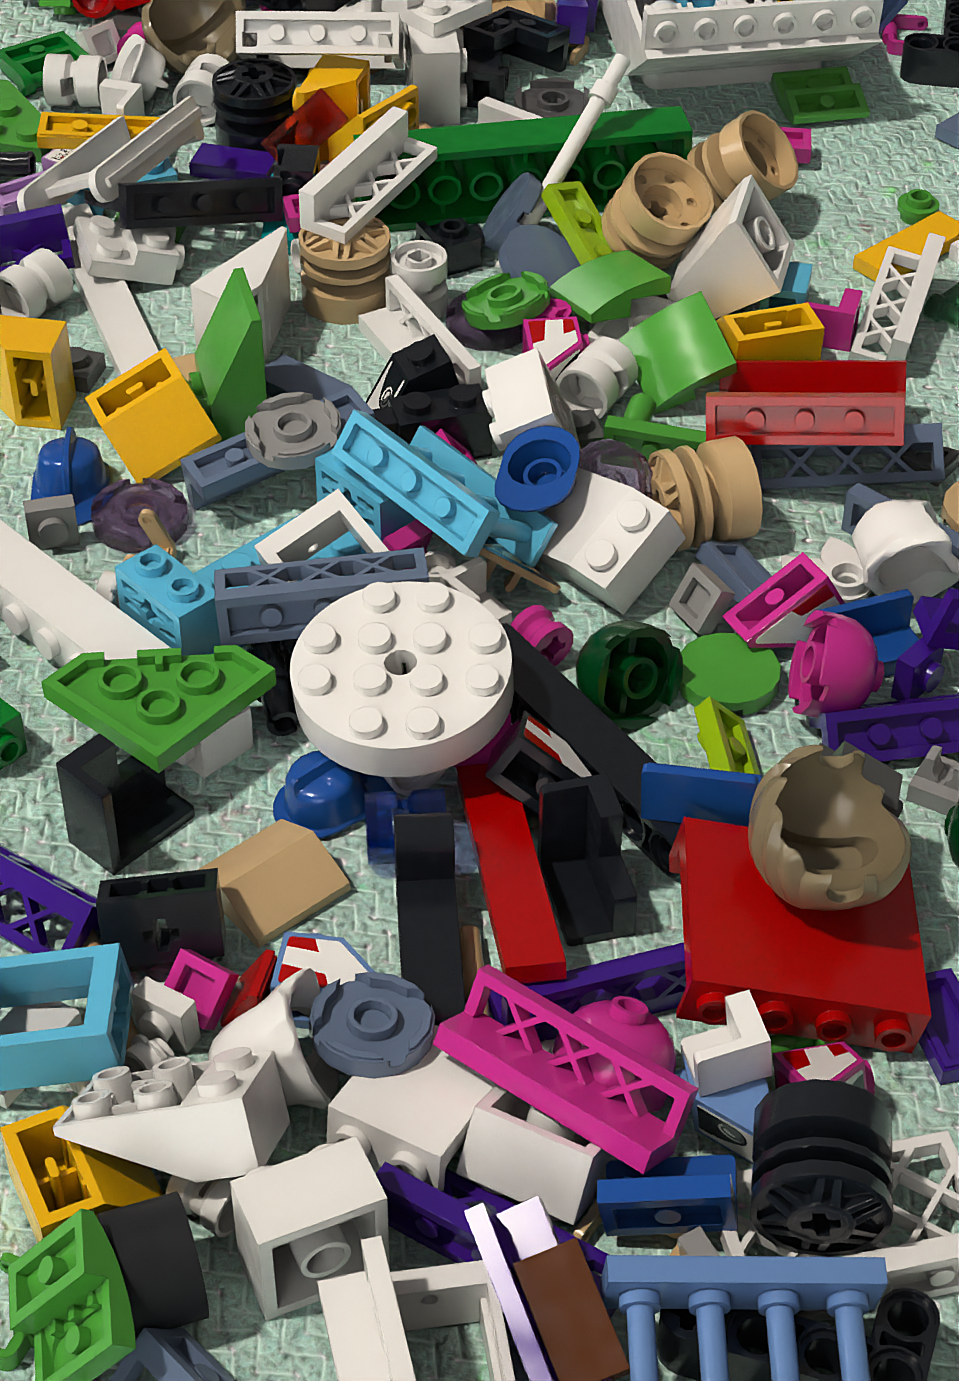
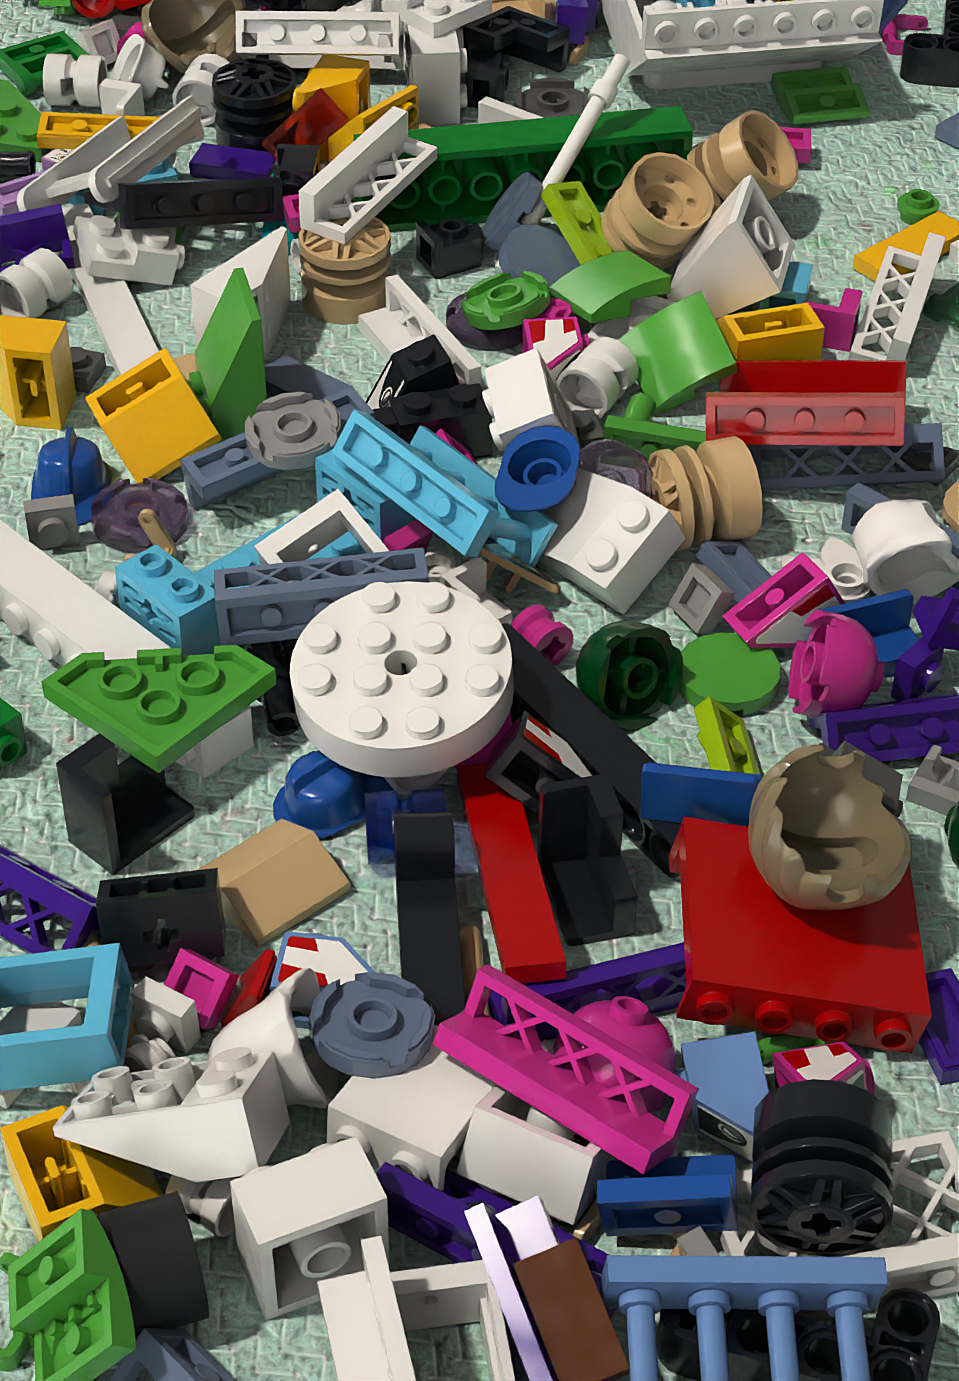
white wheel [390,240,448,319] -> none
white panel [681,990,772,1097] -> none

